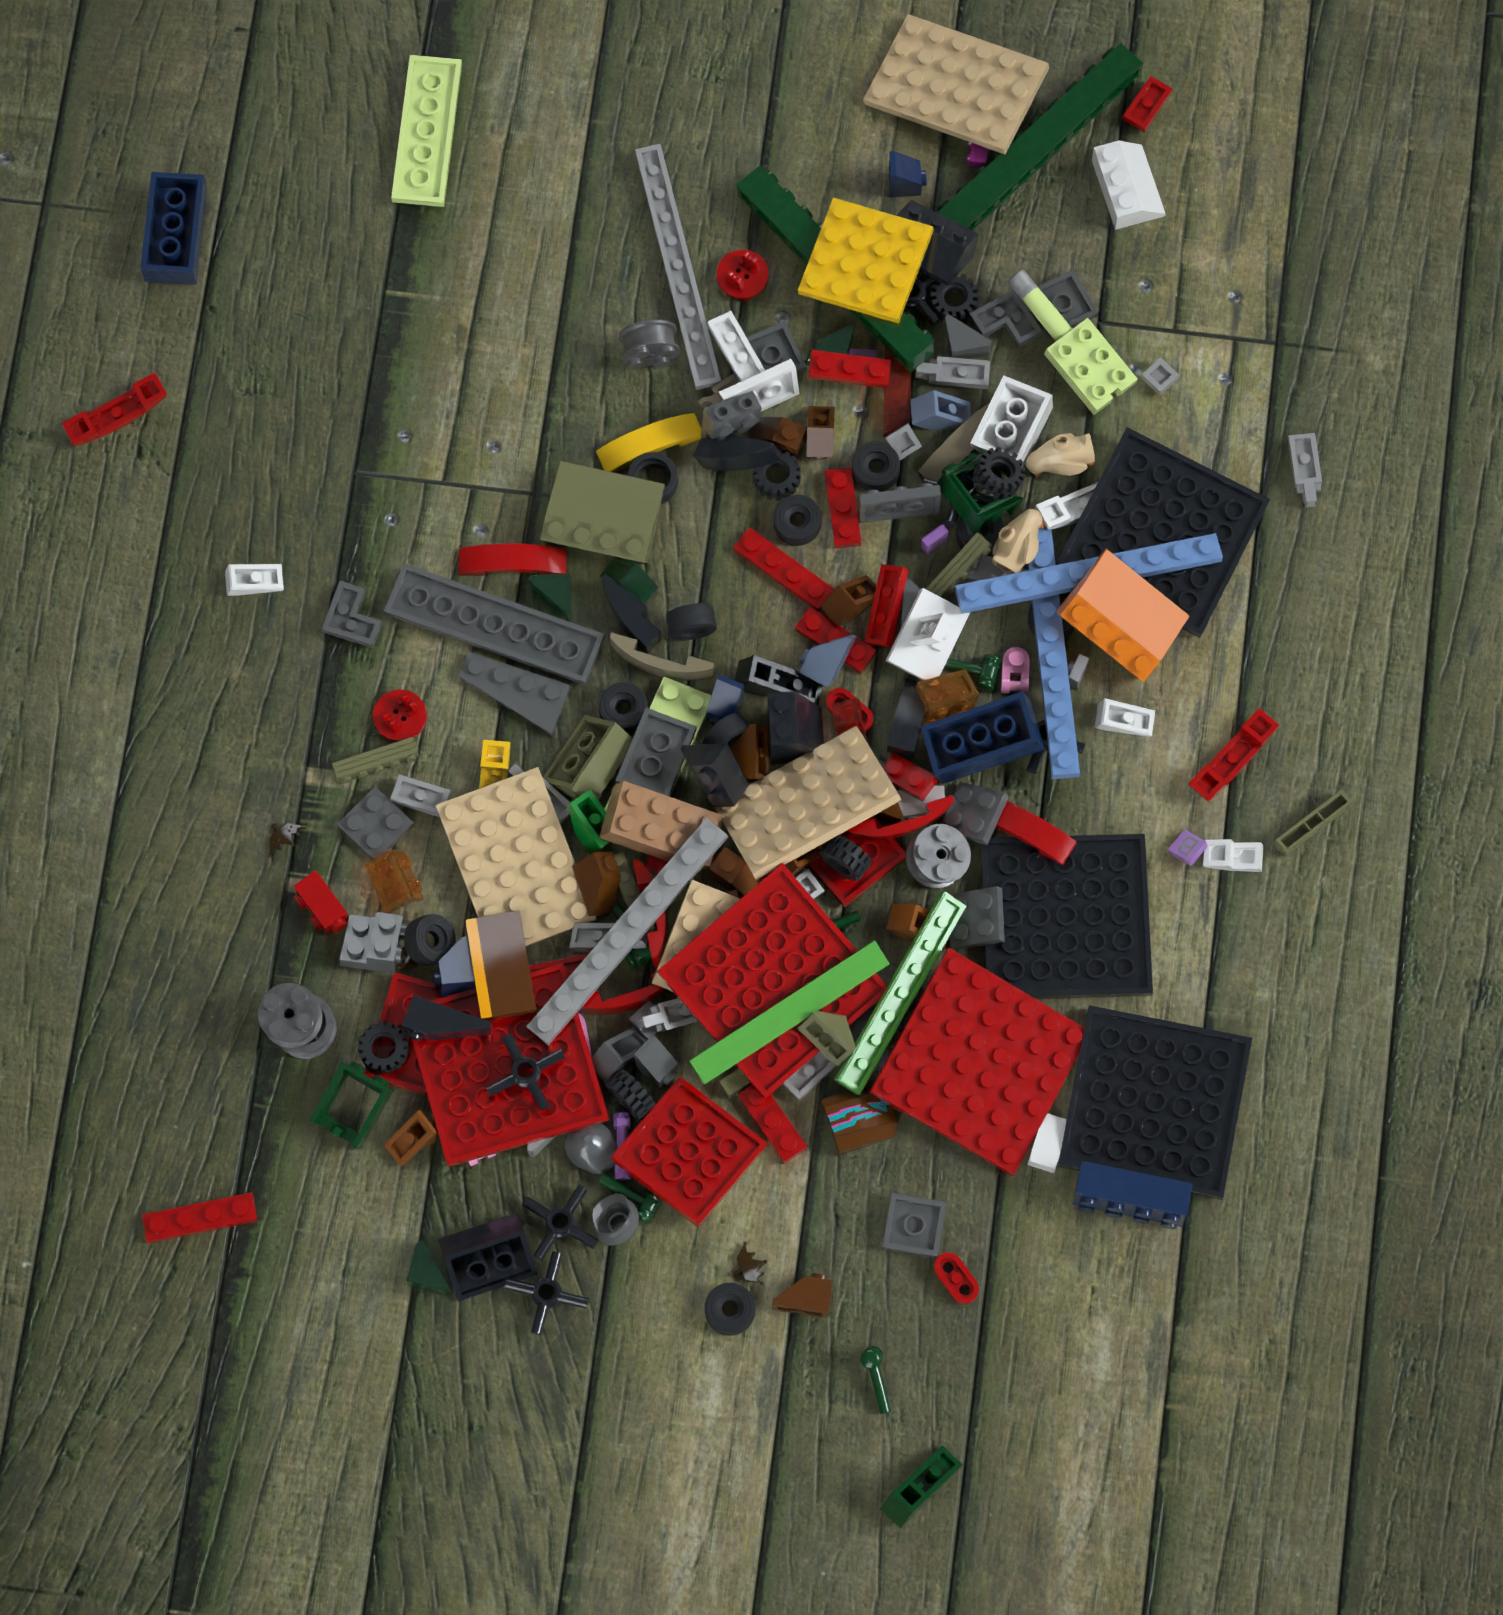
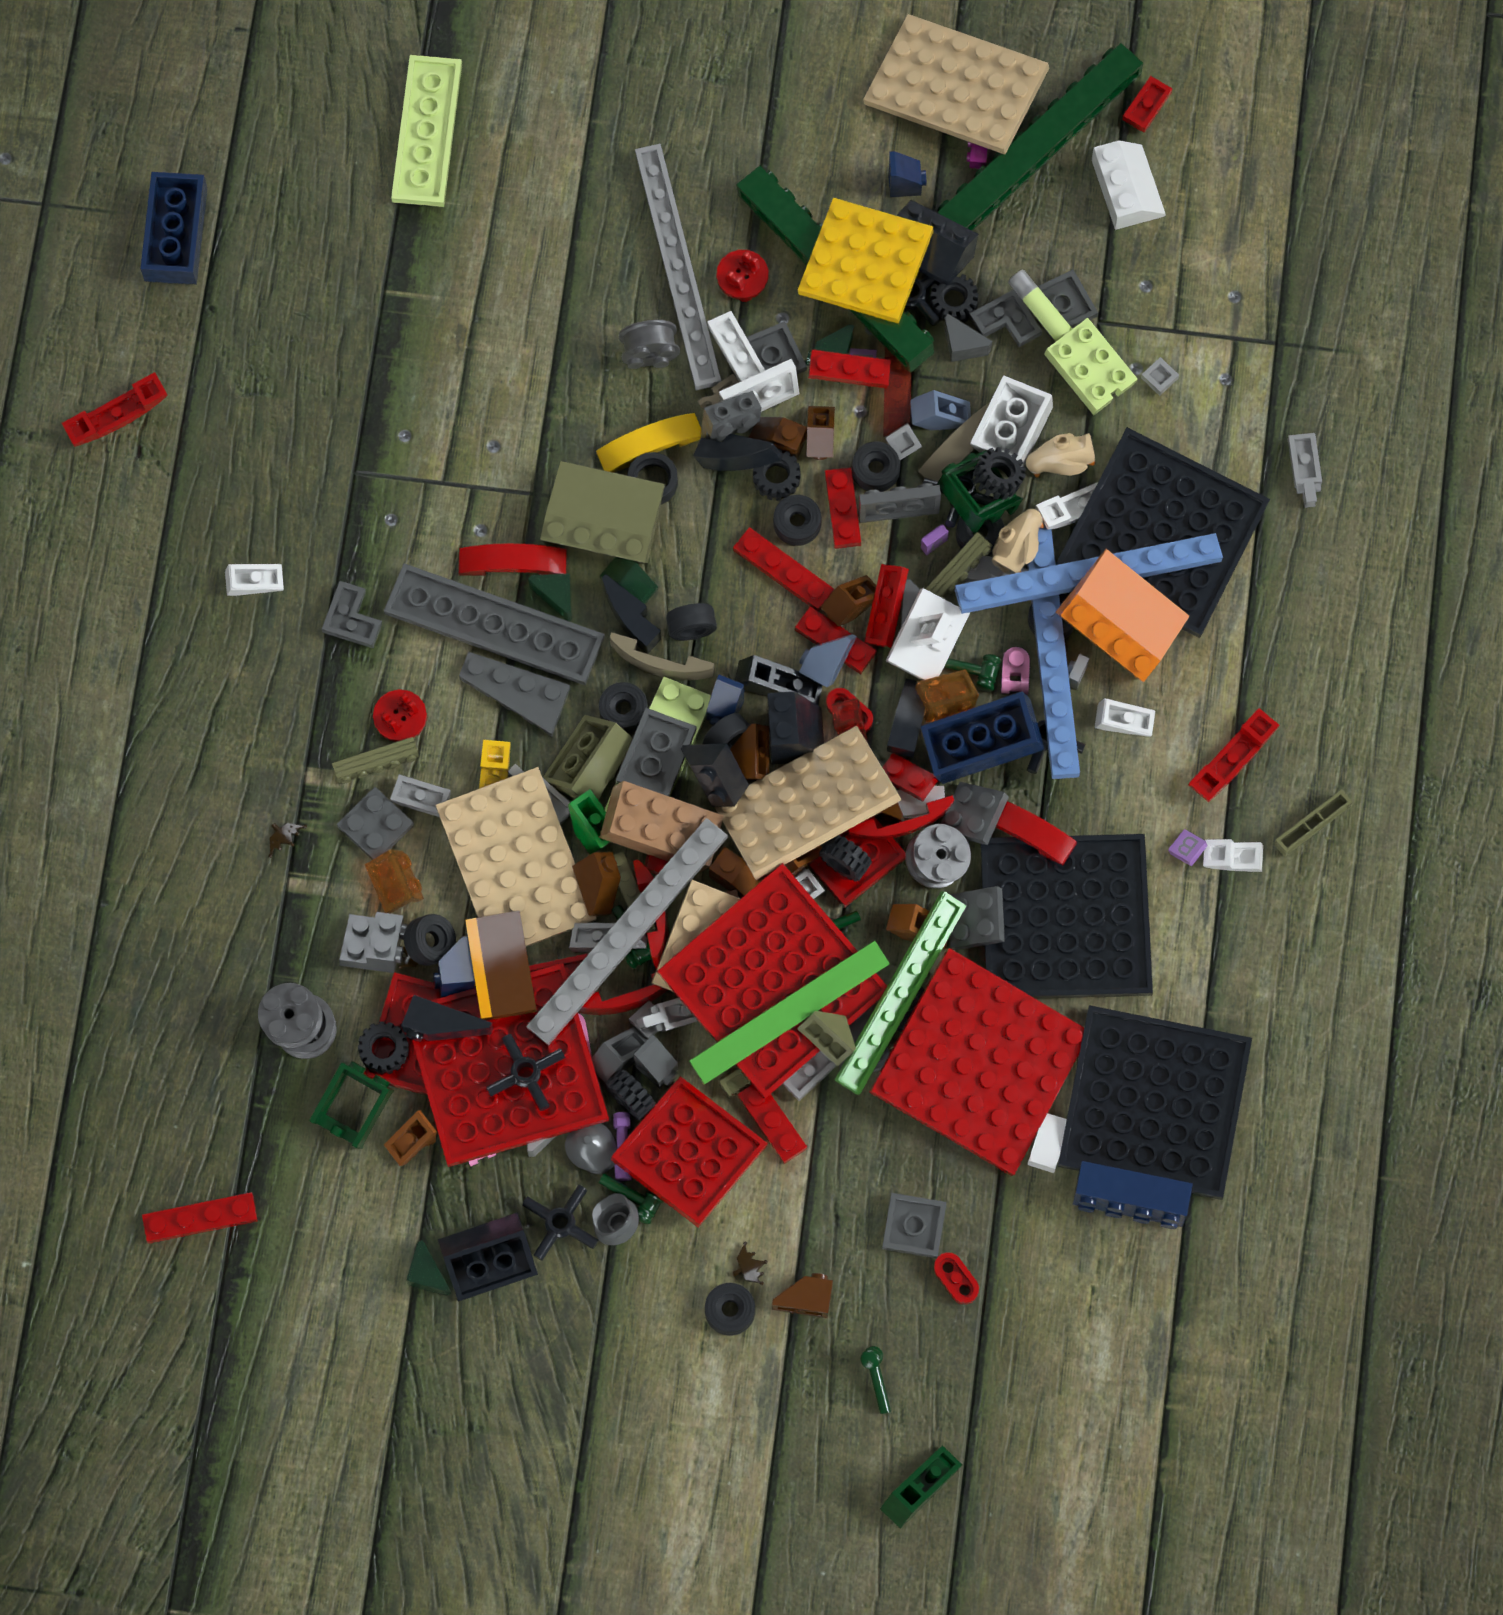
red brick [293,870,349,935] -> none
black bar [505,1251,589,1336] -> none
reddish brown slope [821,1086,898,1156] -> none
light grey hinge [915,356,990,389] -> none

